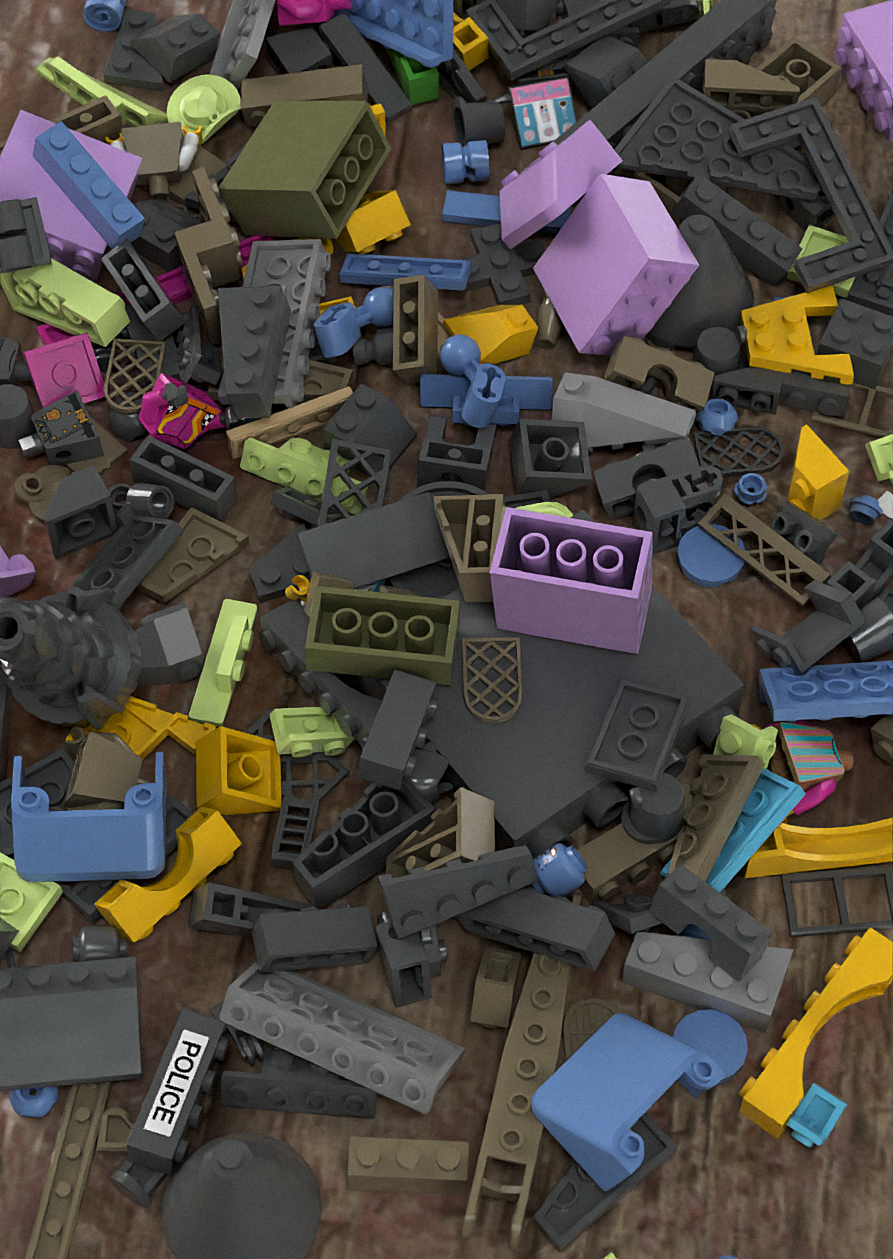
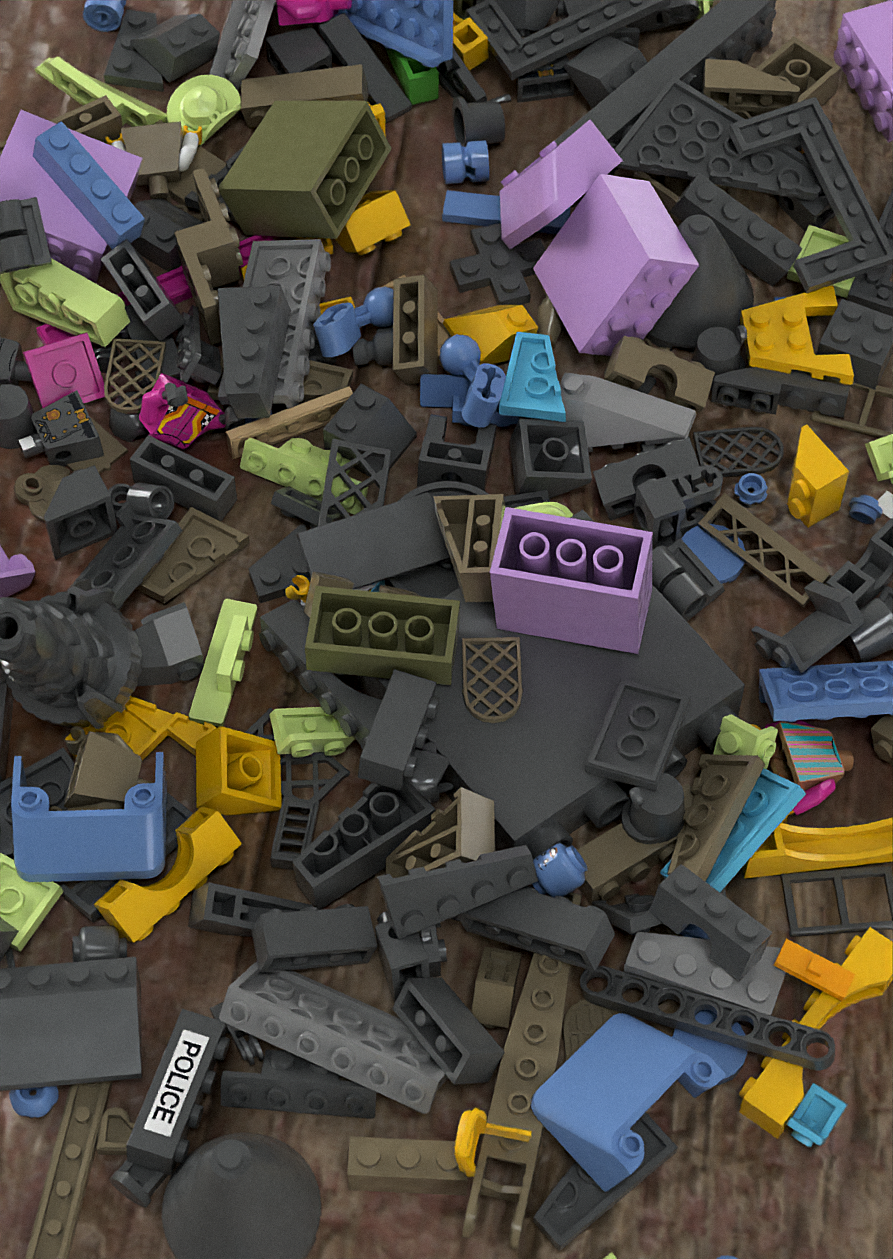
medium blue tile [339,253,472,290] -> none
piece [508,77,577,149] -> none
medium blue plate [696,399,738,436] -> none
dark grey hips [770,502,837,564] -> none
none -> dark grey brick [392,977,504,1085]
none -> yellow piece [455,1108,532,1177]
none -> medium azure wing [499,332,566,422]
none -> dark grey beam [580,965,835,1071]
none -> dark grey plate [652,538,725,621]
none -> light orange piece [773,939,855,1001]

